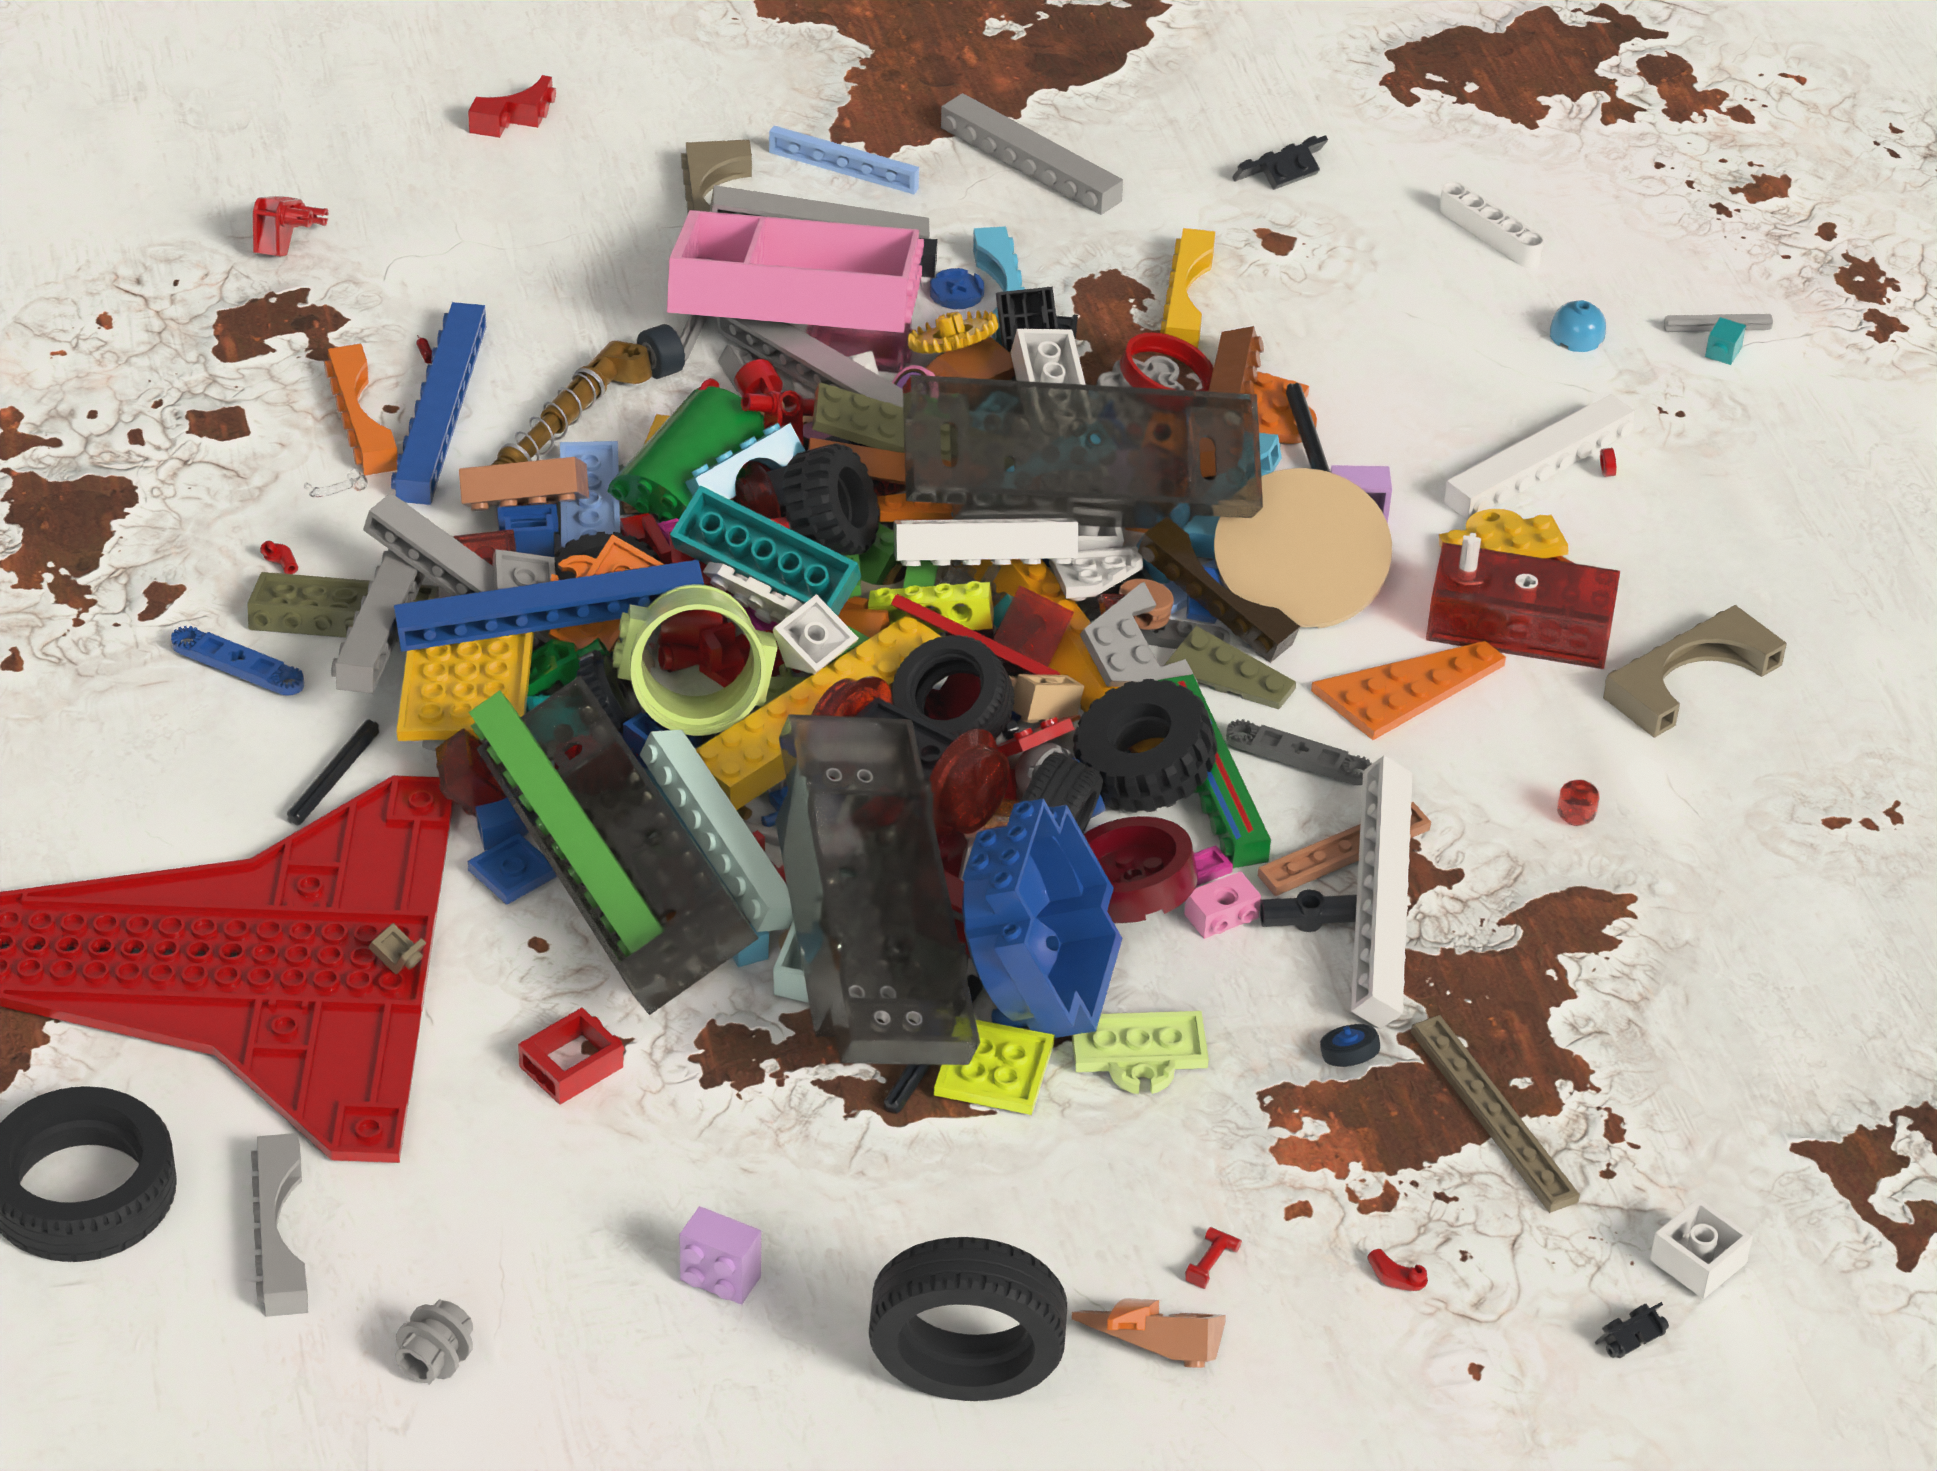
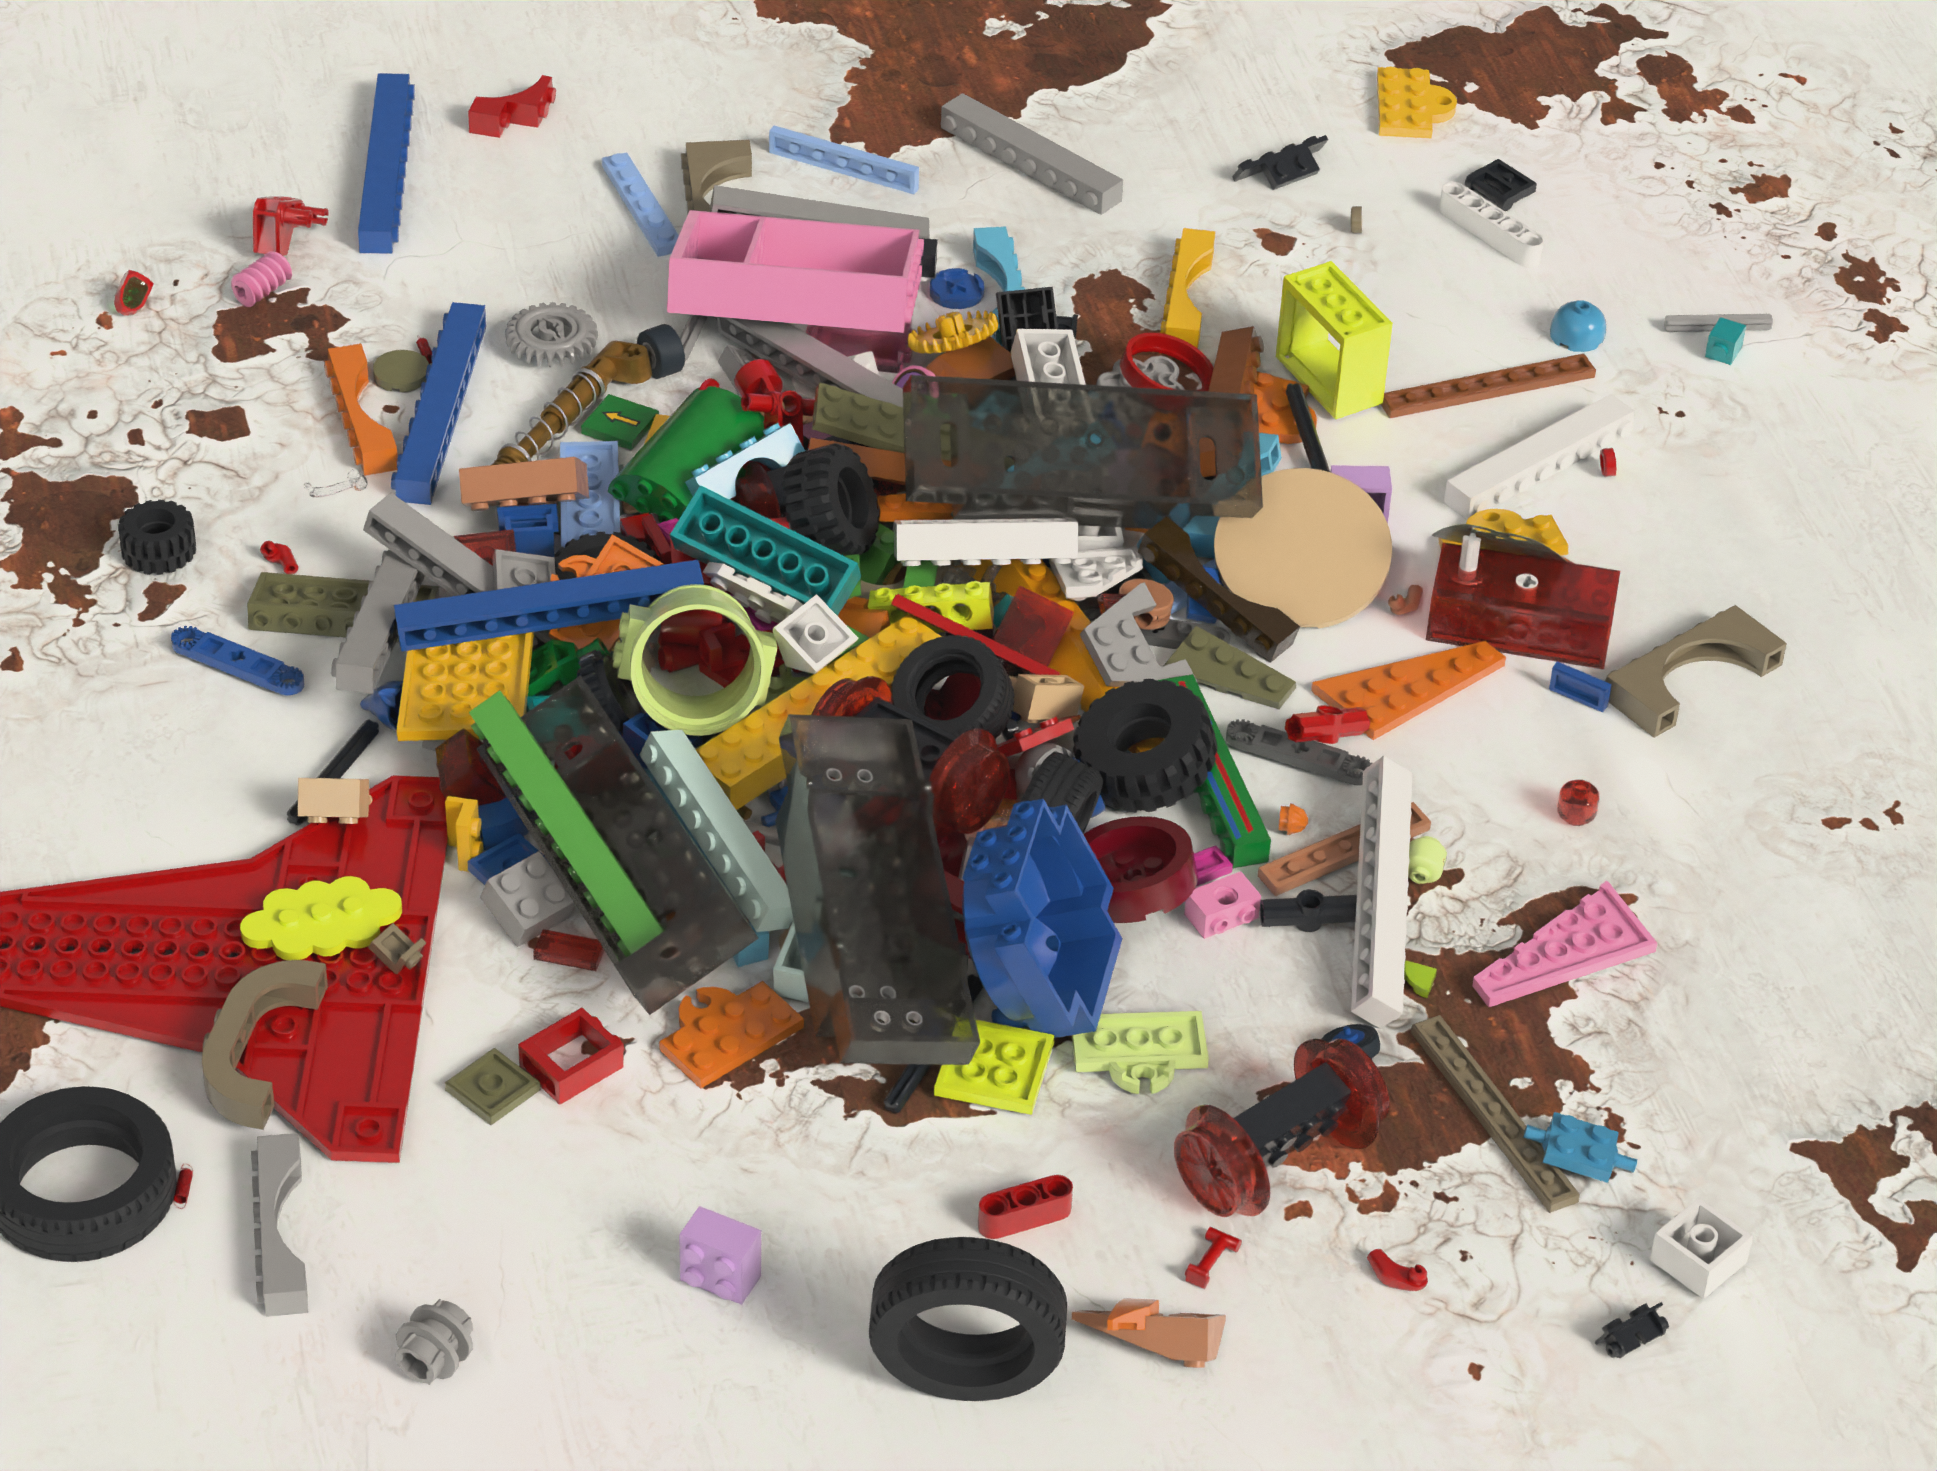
none -> rock [114,270,154,316]
none -> black tyre [118,499,196,575]
none -> red piece [174,1164,193,1209]
none -> dark tan arch [202,960,328,1130]
none -> bright pink piece [231,252,292,307]
none -> neon yellow plate [240,876,402,960]
none -> tan brick [298,778,373,824]
none -> blue brick [358,73,415,254]
none -> blue hat [360,681,403,730]
none -> olive tile [373,350,429,392]
none -> yellow bracket [445,796,483,872]
none -> olive tile [445,1048,541,1125]
none -> light grey brick [480,851,577,947]
none -> light grey gear [505,302,598,367]
none -> clear red tile [533,929,605,971]
none -> green tile [581,394,659,450]
none -> light blue plate [602,152,679,257]
none -> orange plate [659,981,804,1089]
none -> red beam [978,1175,1073,1239]
none -> clear red brick [1174,1039,1390,1217]
none -> neon yellow window [1275,261,1393,419]
none -> orange plate [1279,803,1308,835]
none -> red piece [1284,705,1370,744]
none -> dark tan tile [1351,206,1362,233]
none -> yellow plate [1377,66,1457,138]
none -> dark orange tile [1381,353,1596,418]
none -> nougat arm [1388,584,1423,615]
none -> lime tile [1404,961,1437,998]
none -> yellowish green head [1408,836,1447,884]
none -> sand green piece [1431,524,1572,567]
none -> black plate [1465,159,1537,211]
none -> bright pink wing [1472,881,1657,1008]
none -> dark azure plate [1523,1112,1638,1183]
none -> blue tile [1549,661,1612,712]

